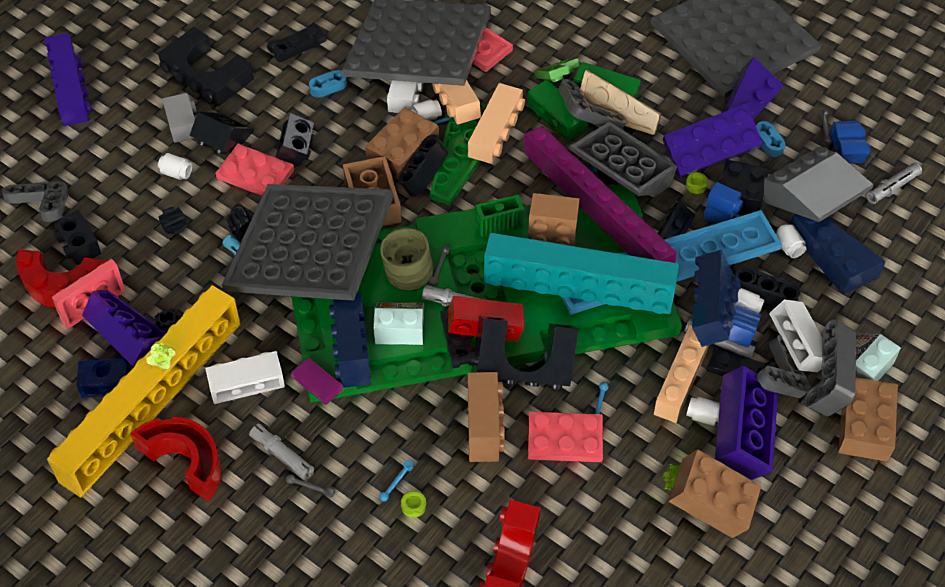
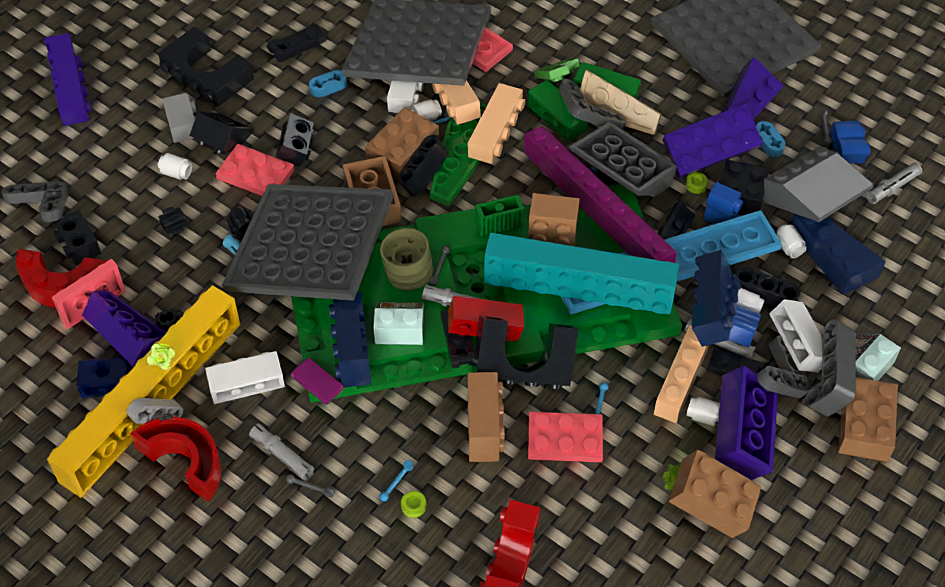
none -> light grey beam [126,398,183,424]

